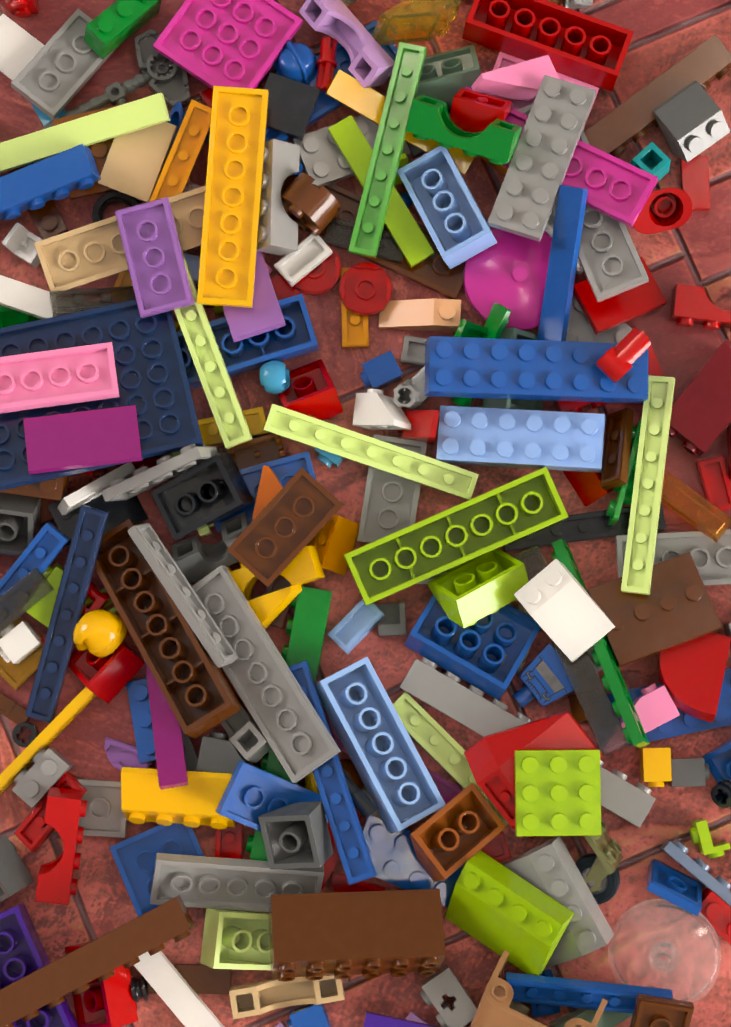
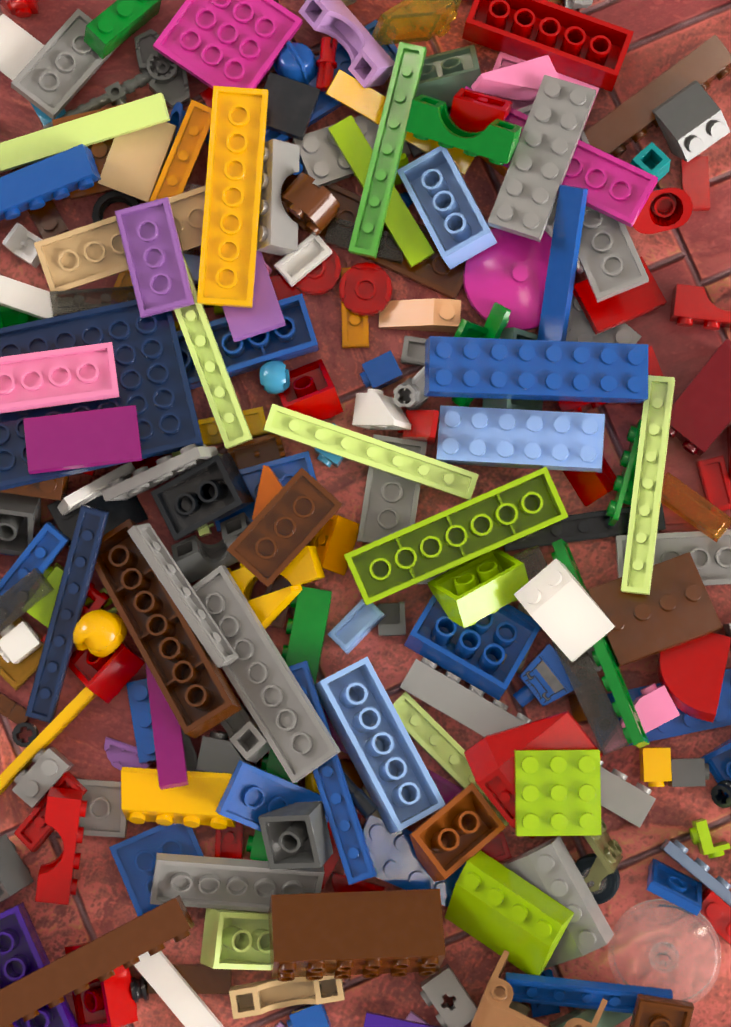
red piece [595,327,651,384] -> none
reddish brown tile [600,408,634,490] -> none

